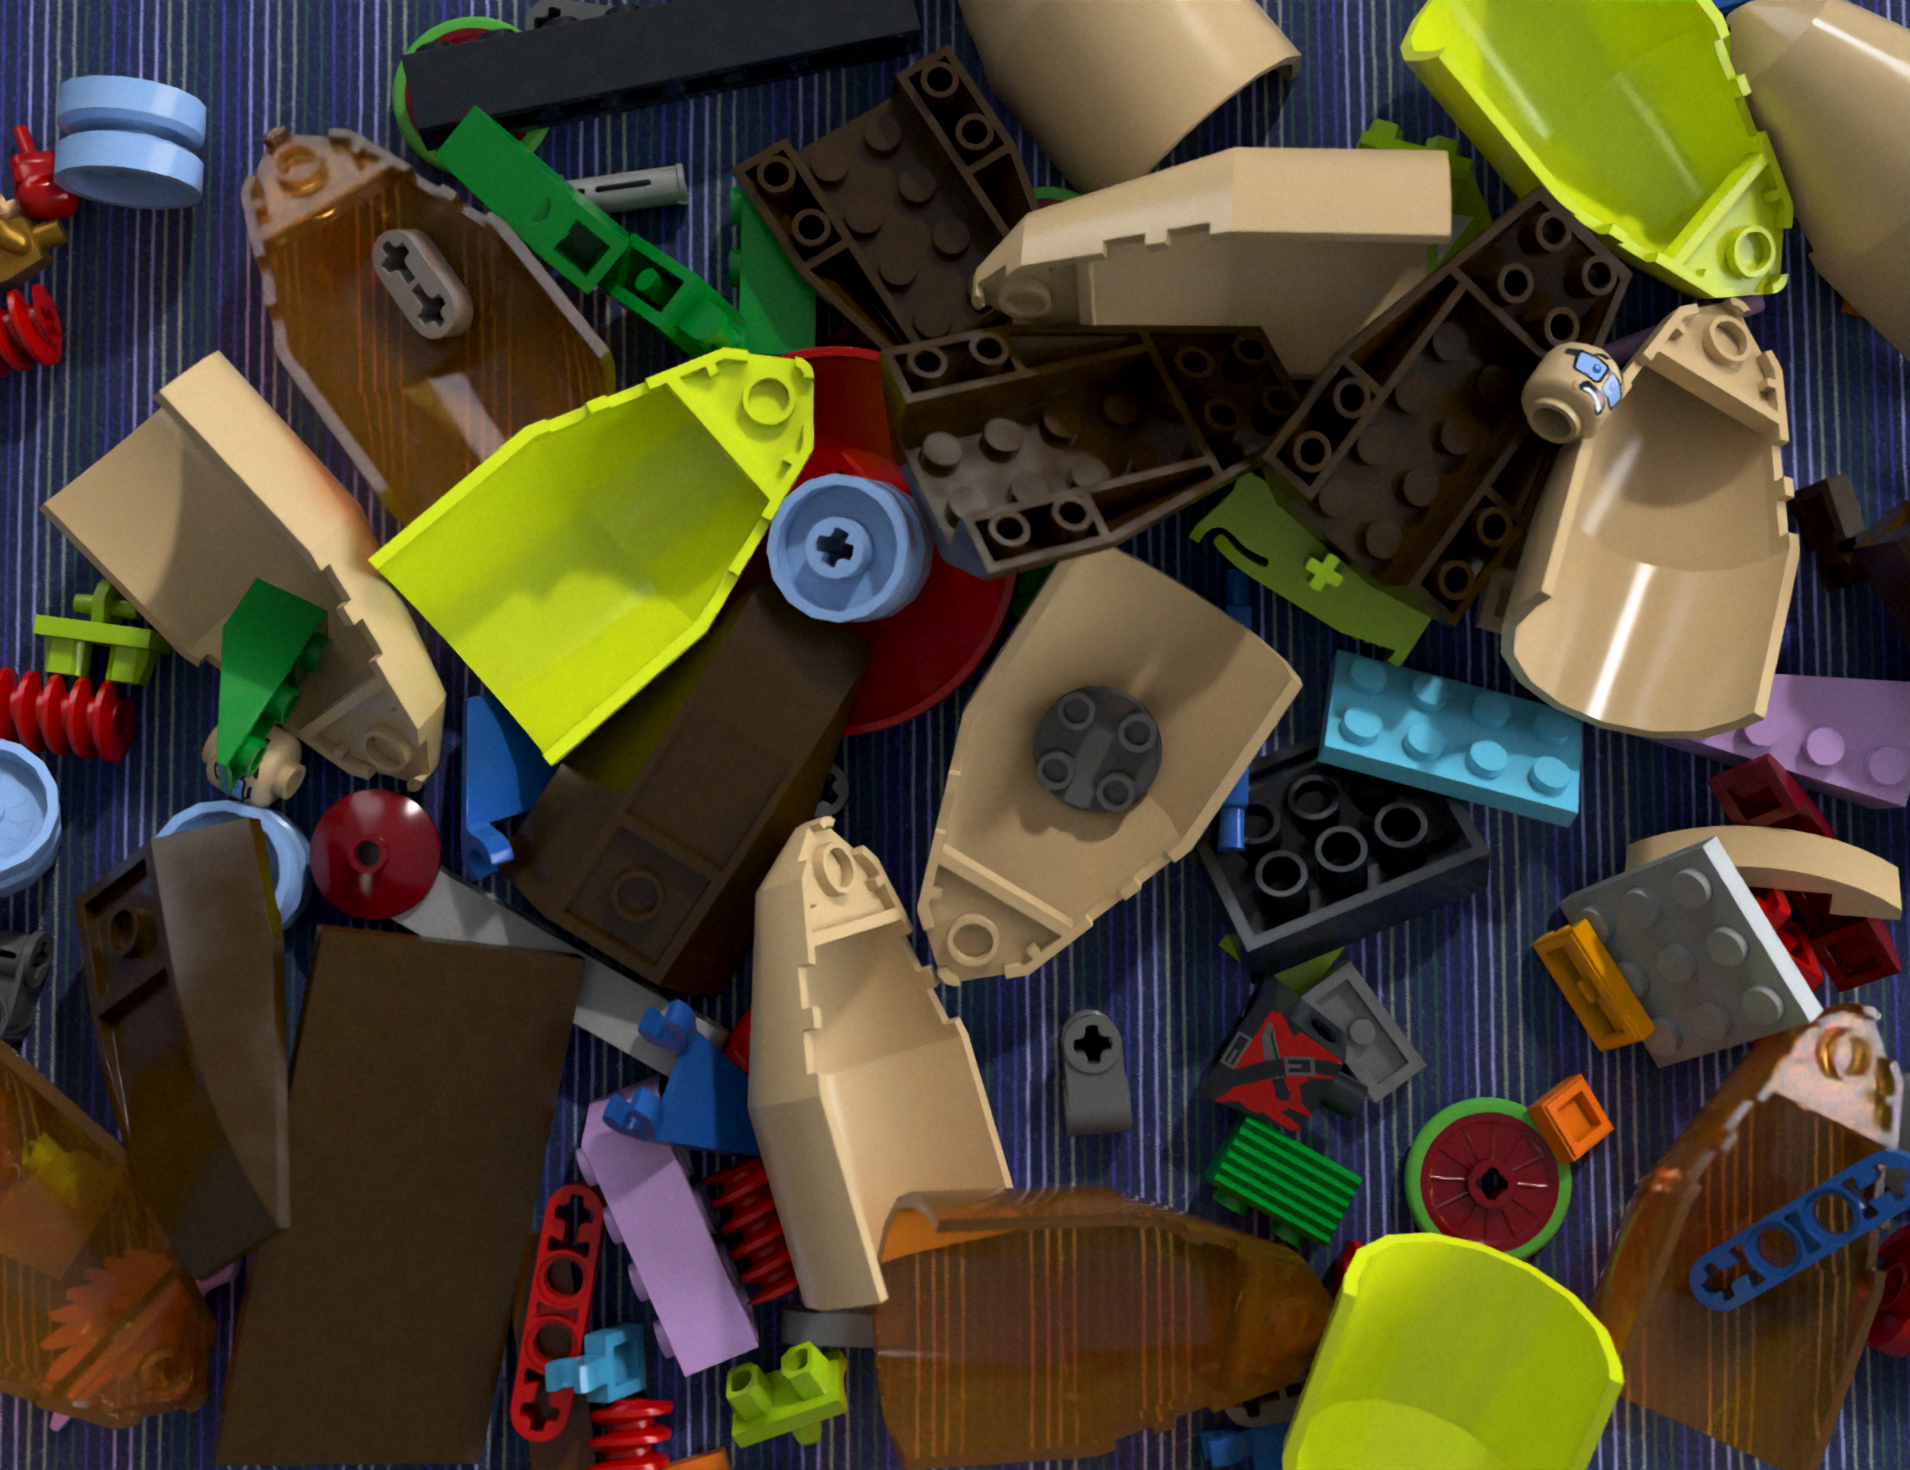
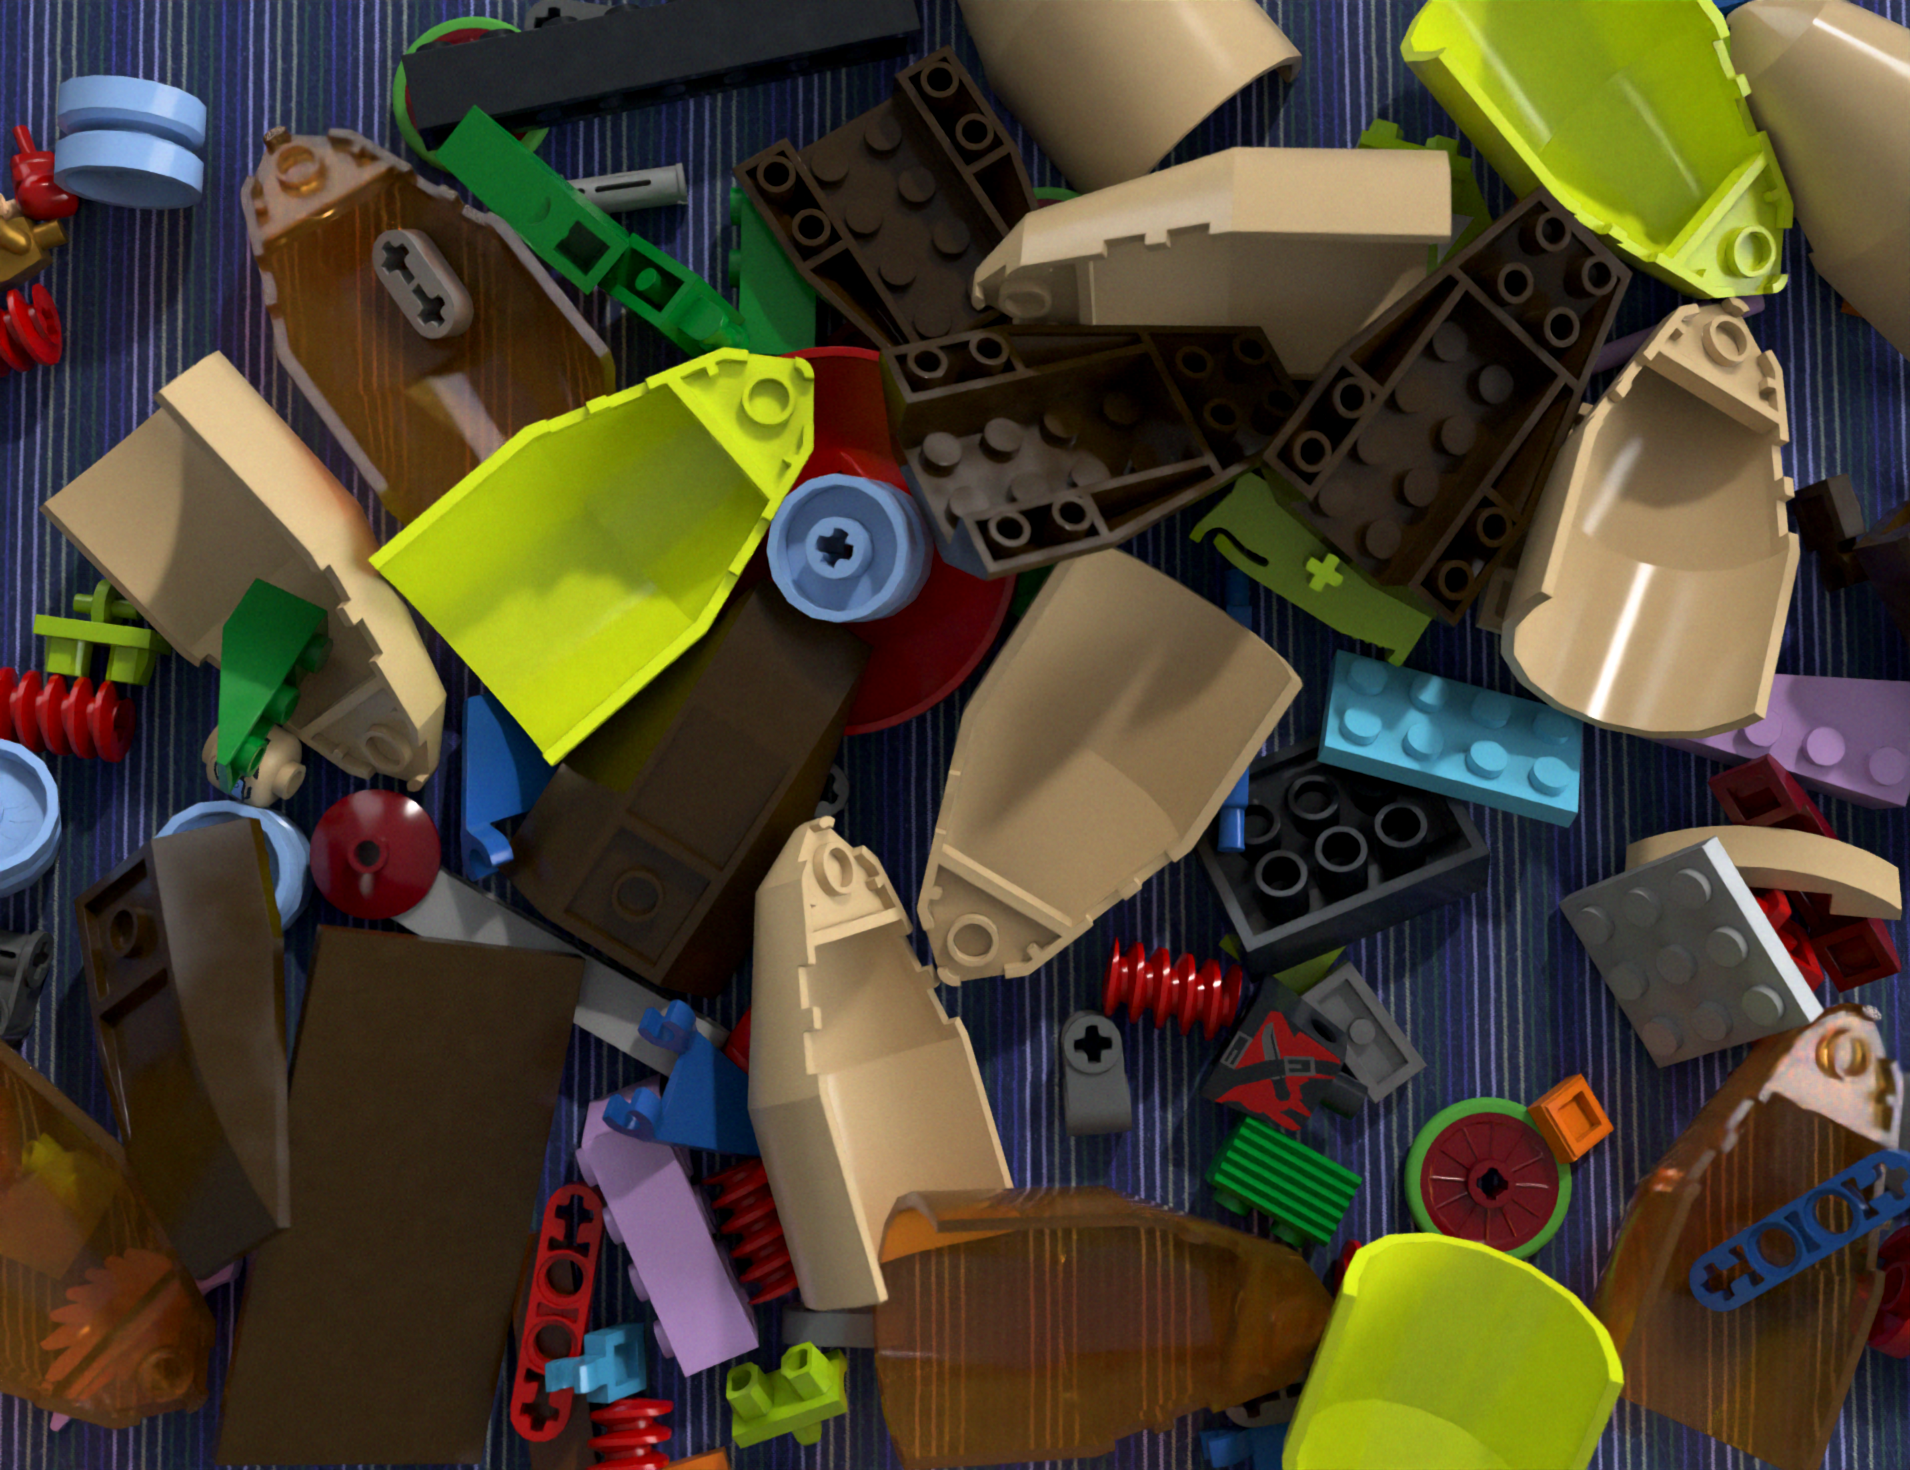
dark grey dish [1034,686,1162,813] -> none
tan head [1521,342,1625,444] -> none
light orange tile [1532,919,1656,1052] -> none
none -> red piece [1101,936,1242,1042]

